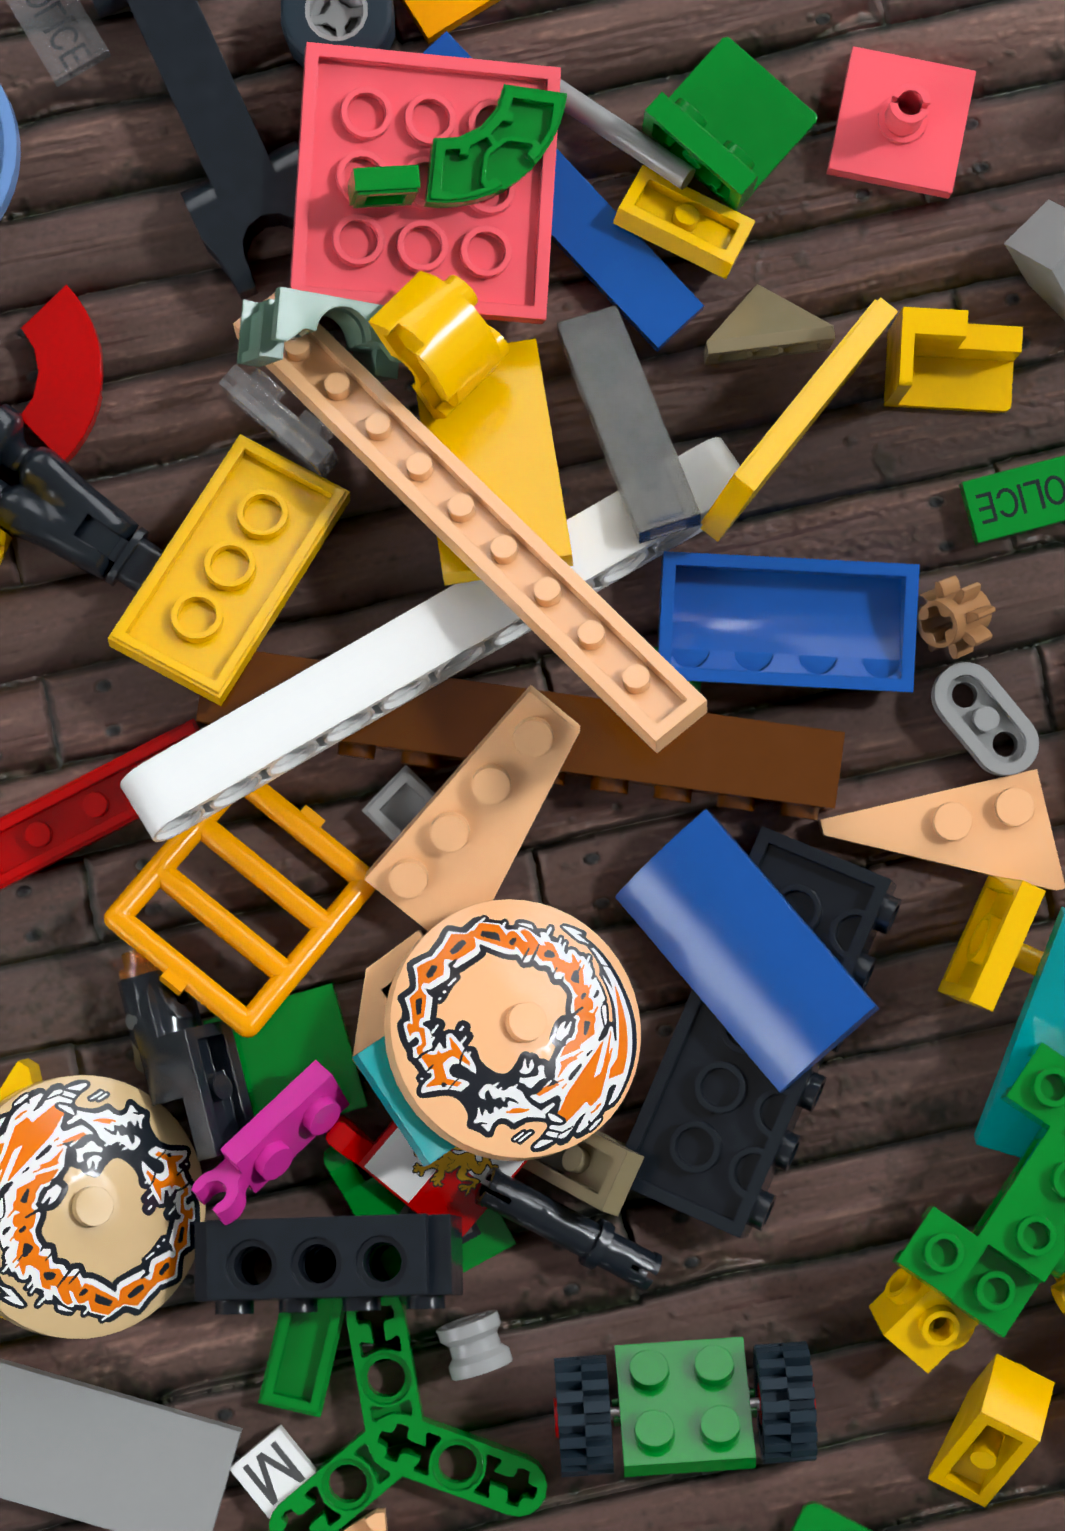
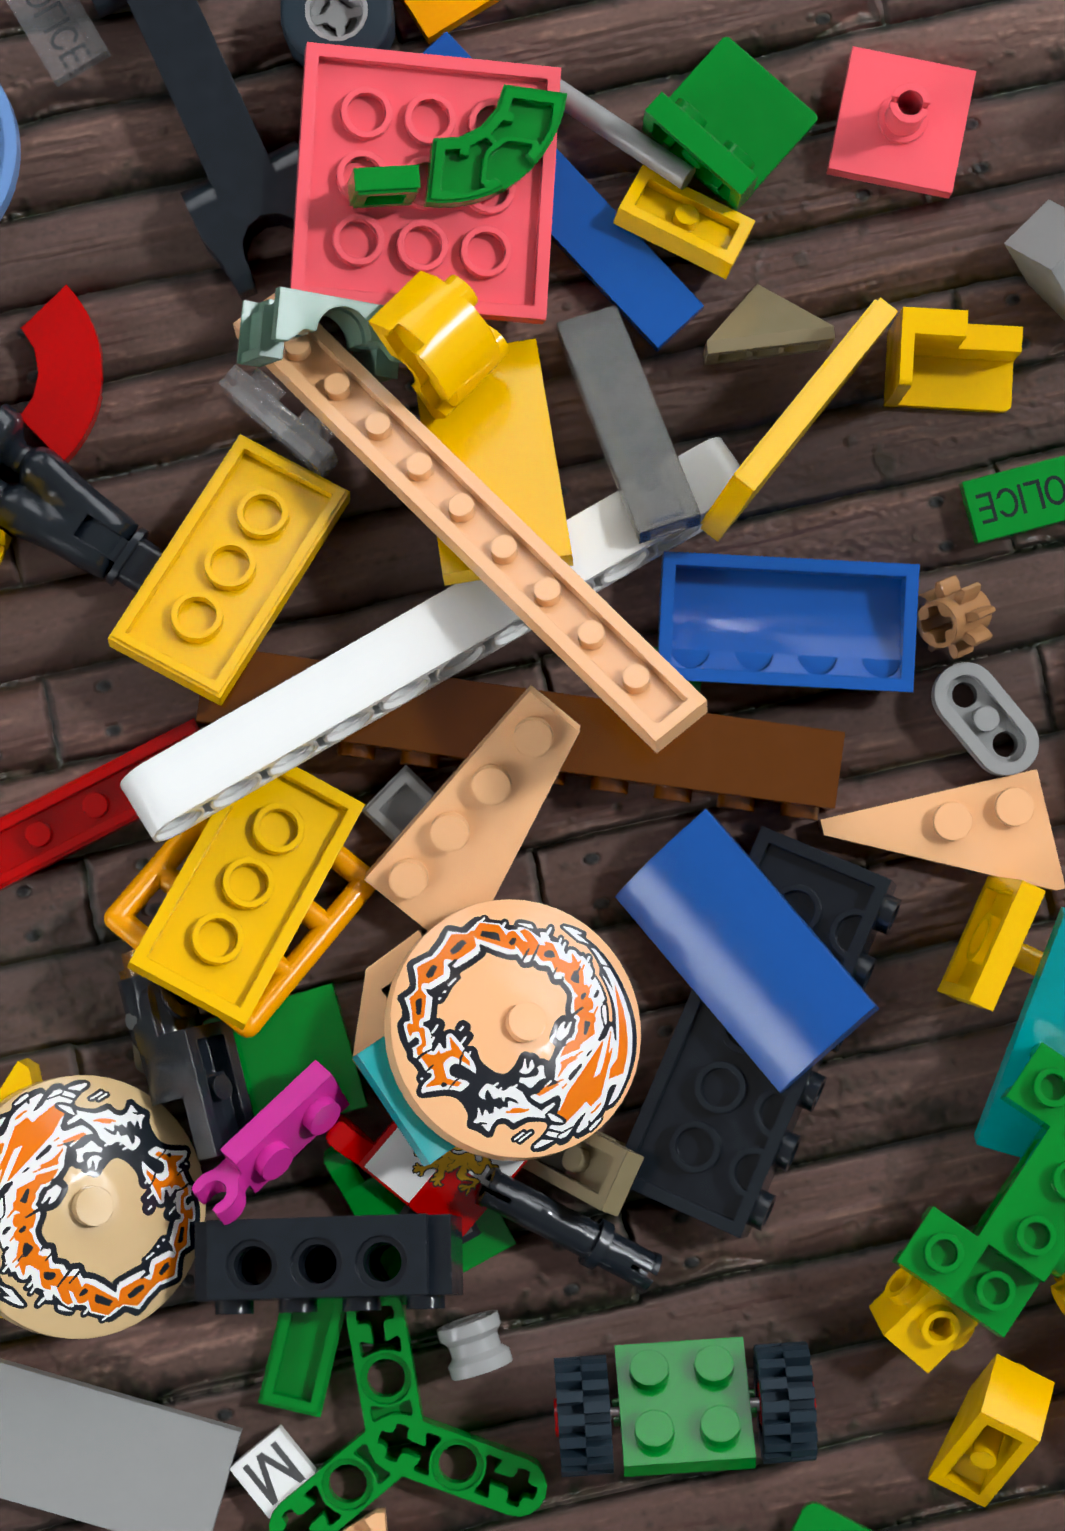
none -> yellow plate [127,766,365,1030]

